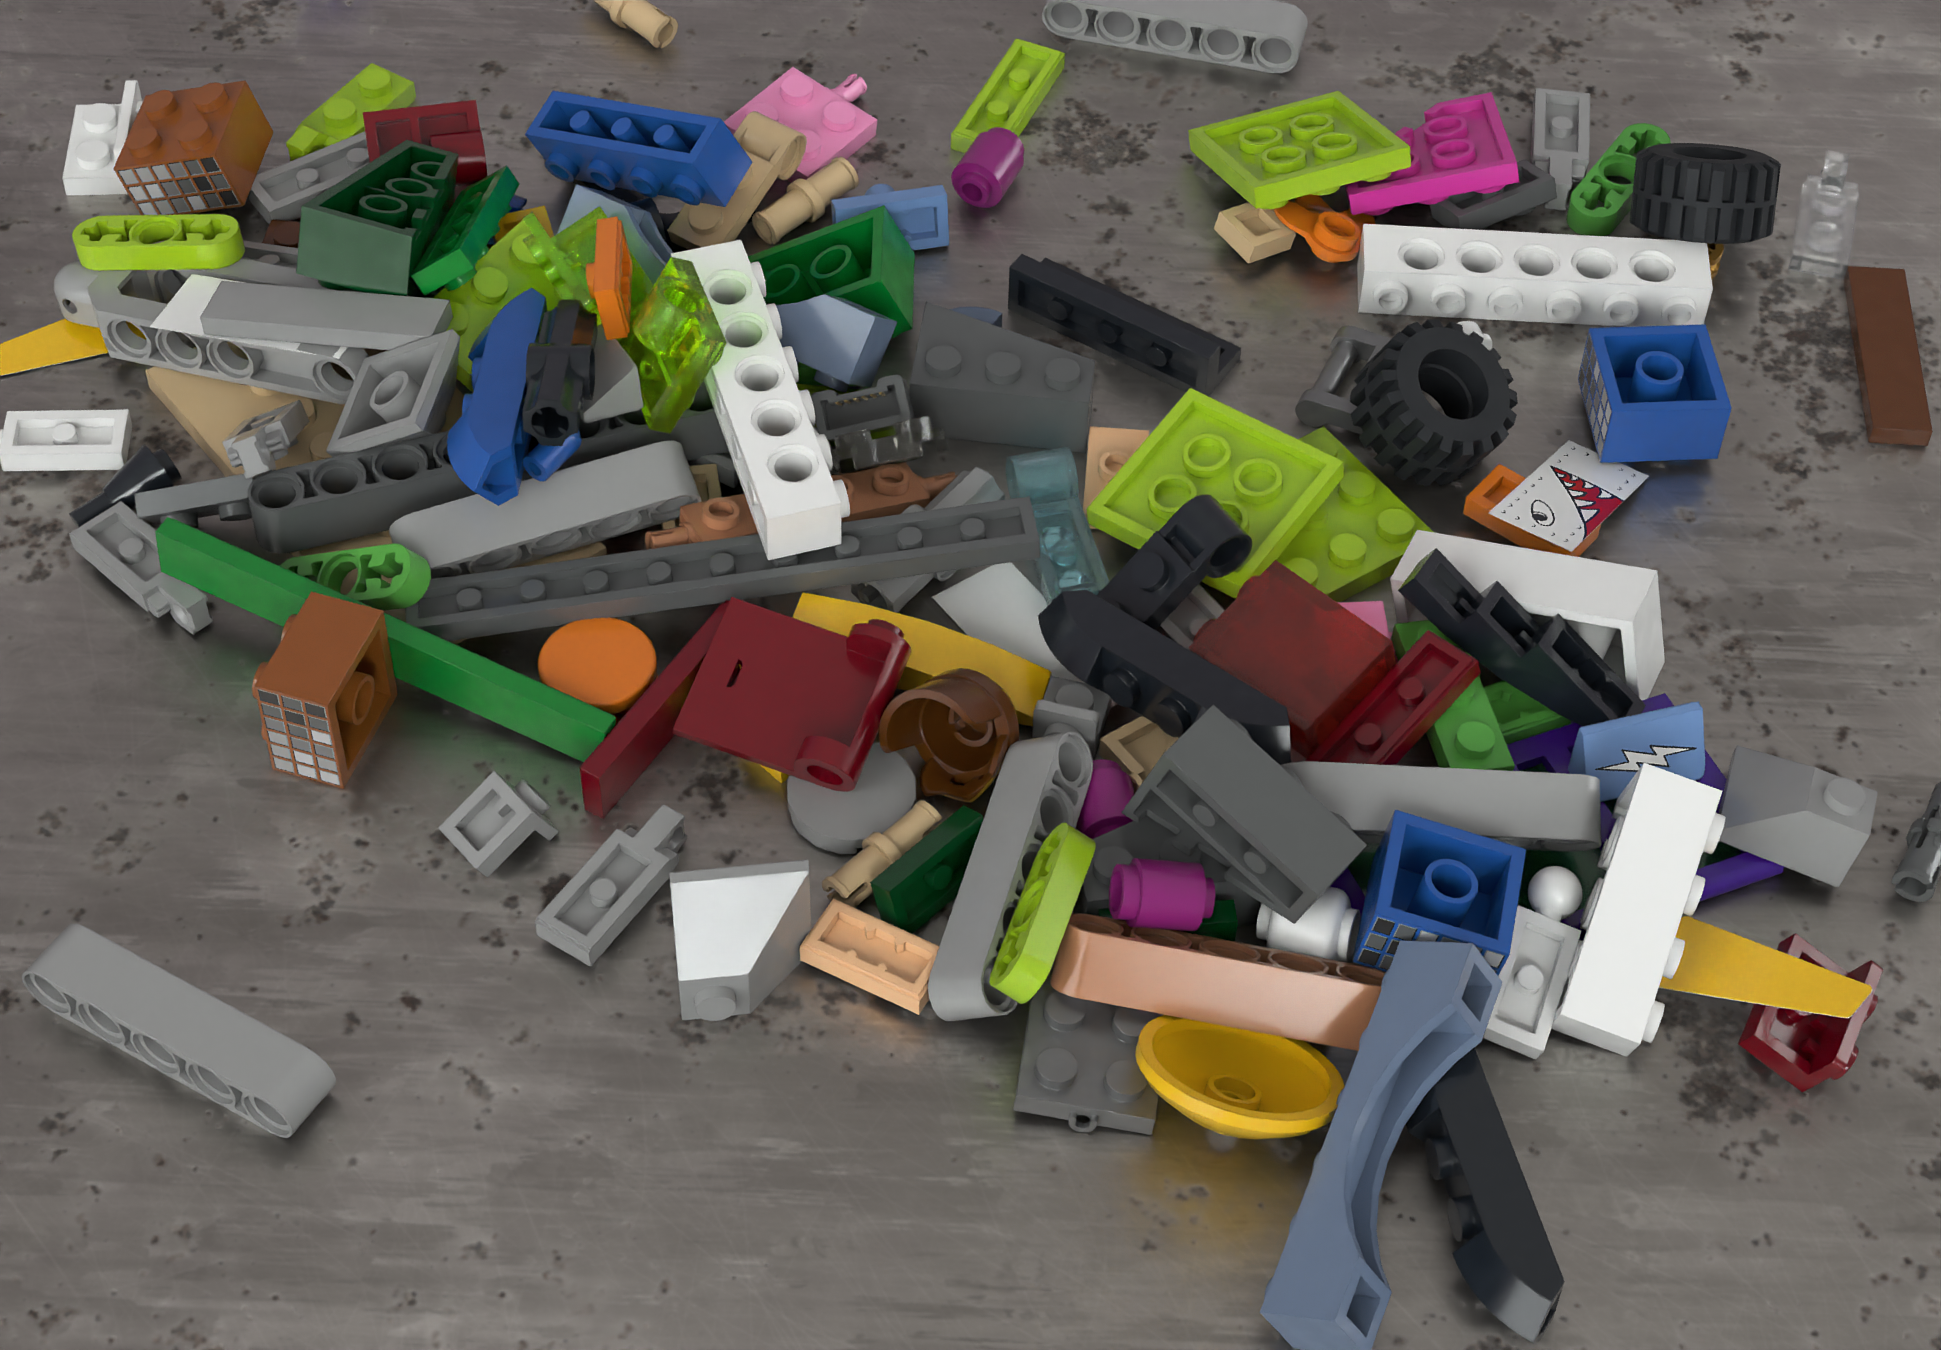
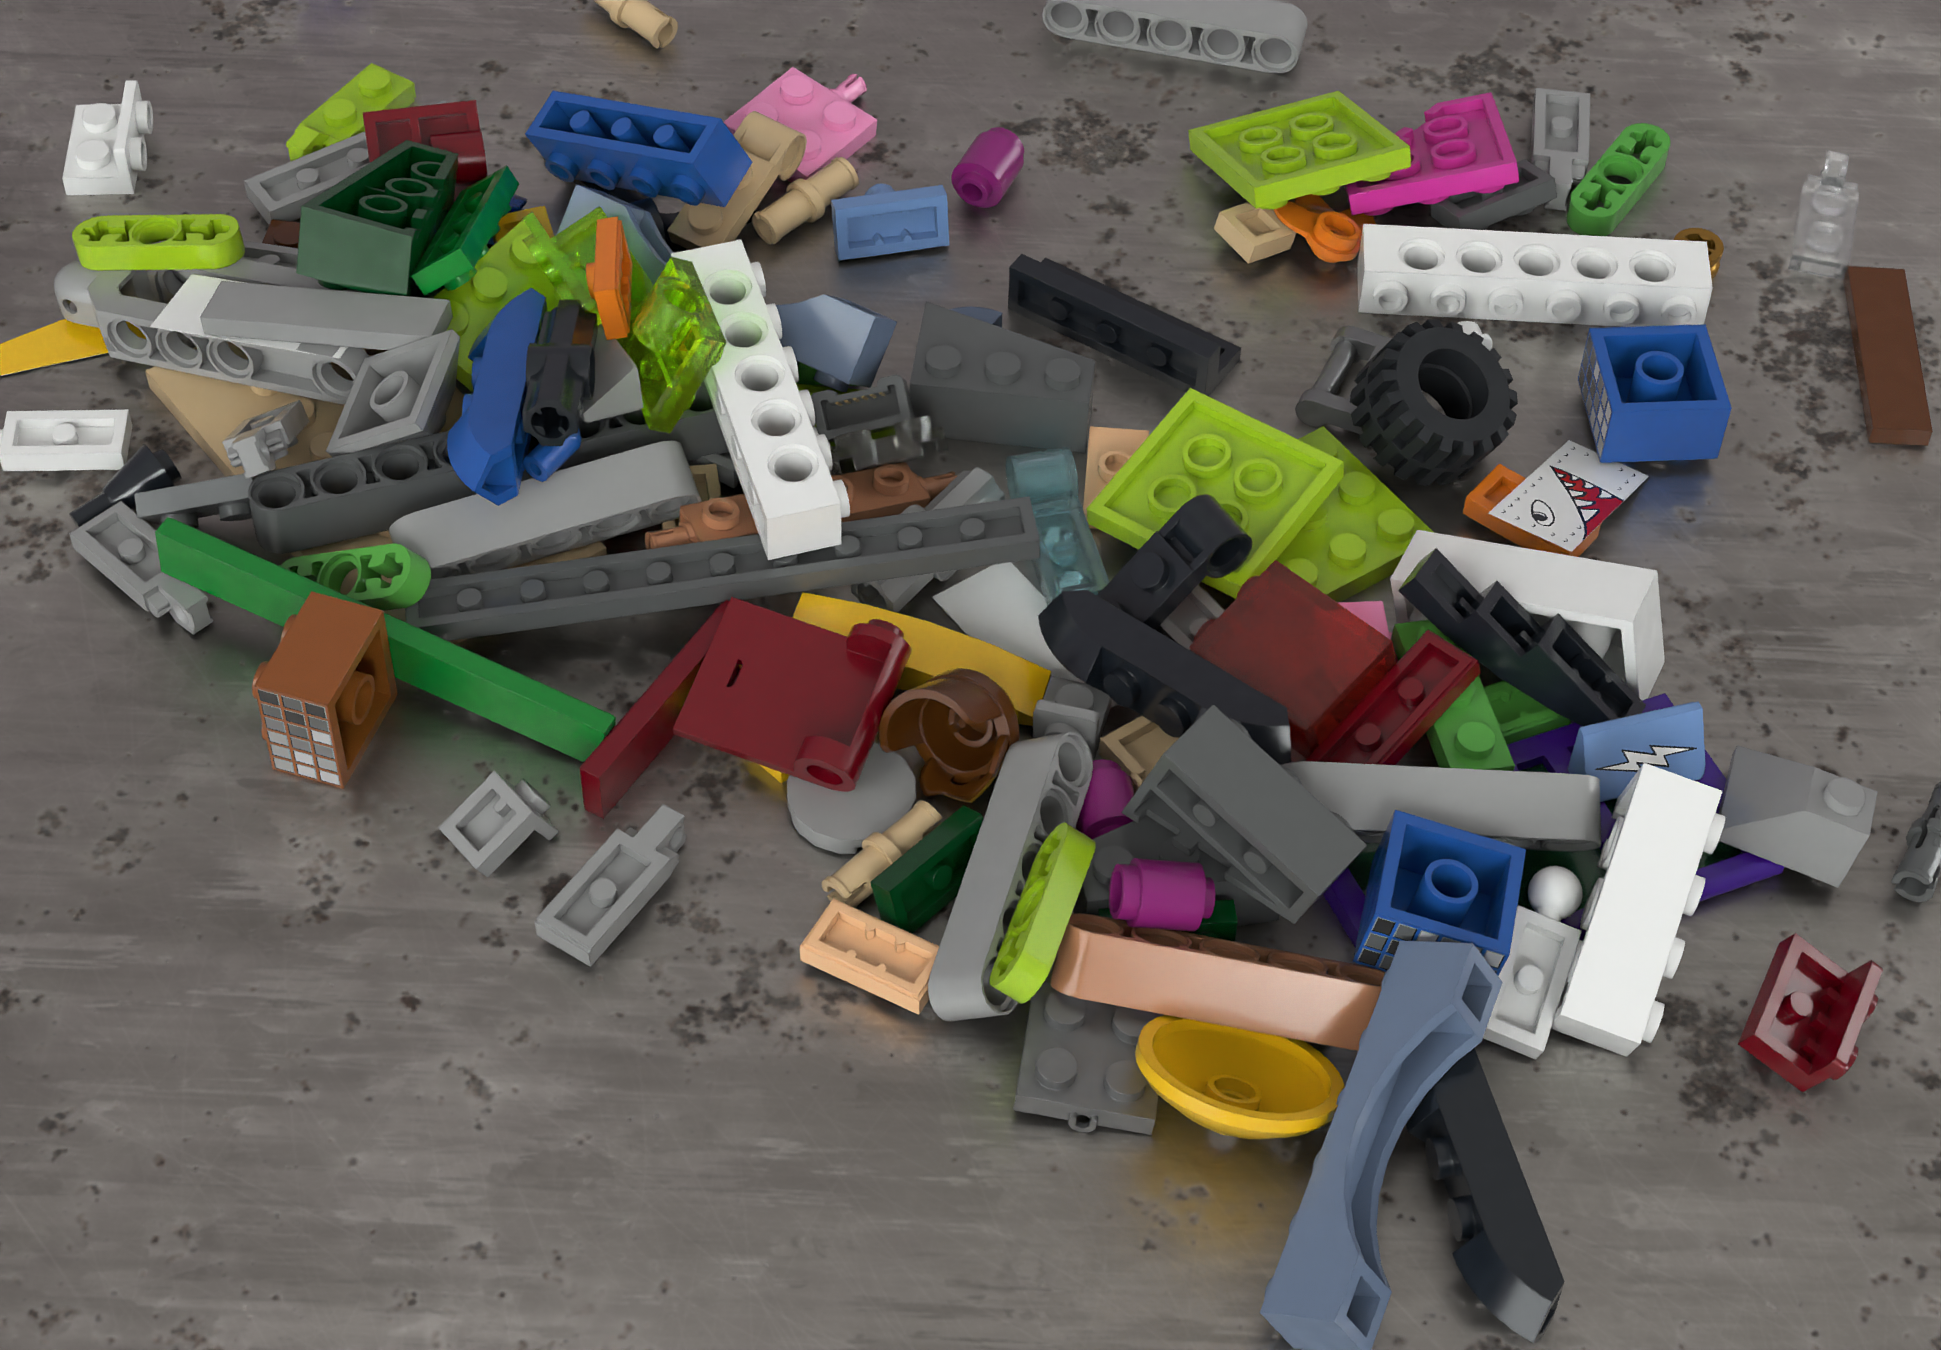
light grey beam [22,923,336,1138] -> none
dark orange brick [113,80,273,215] -> none
orange head [537,617,658,725] -> none
slope [669,860,811,1021] -> none
green slope [748,205,915,339] -> none
lime tile [951,38,1065,153] -> none
white head [1256,887,1361,963] -> none
black tyre [1630,143,1781,244] -> none
yellow sticker [1659,916,1872,1018] -> none

